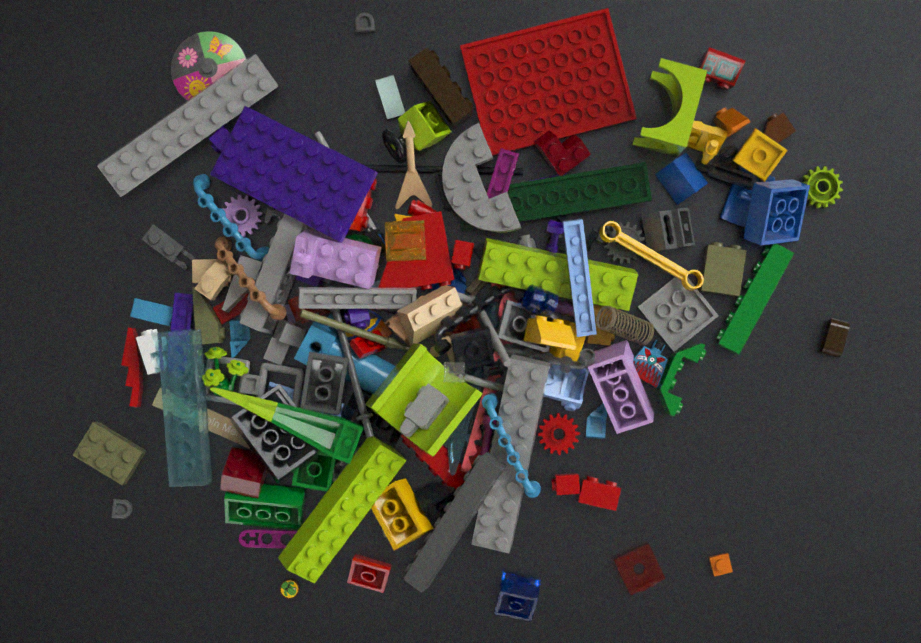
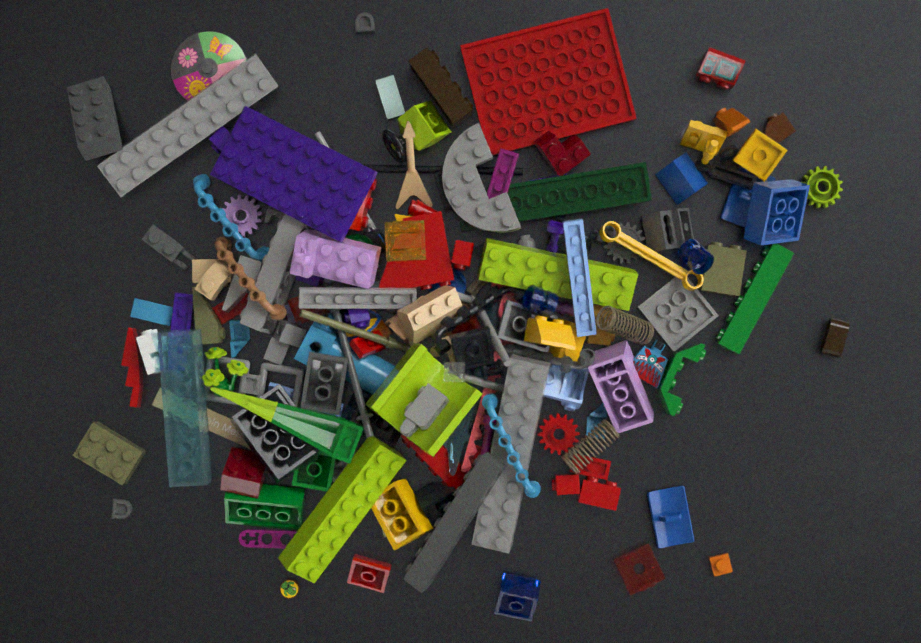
lime piece [632,58,707,157] -> none
none -> dark grey brick [67,76,123,161]
none -> dark tan piece [561,419,620,475]
none -> red plate [569,454,611,480]
none -> blue shield [647,486,694,548]
none -> clear blue wheel [678,239,714,274]

